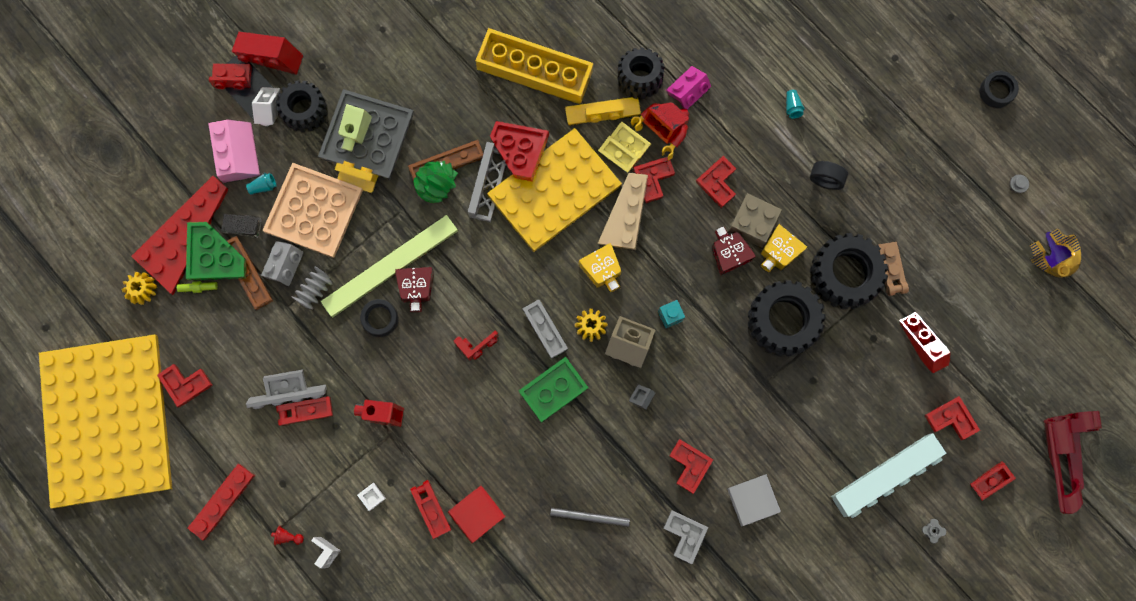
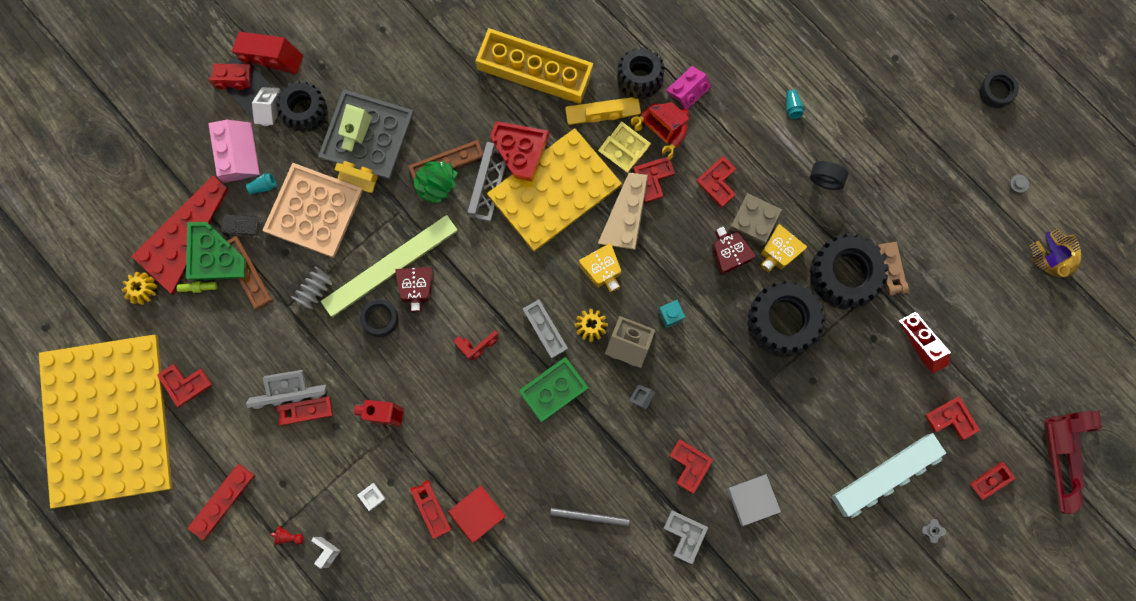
light grey bracket [261,241,303,286] -> none

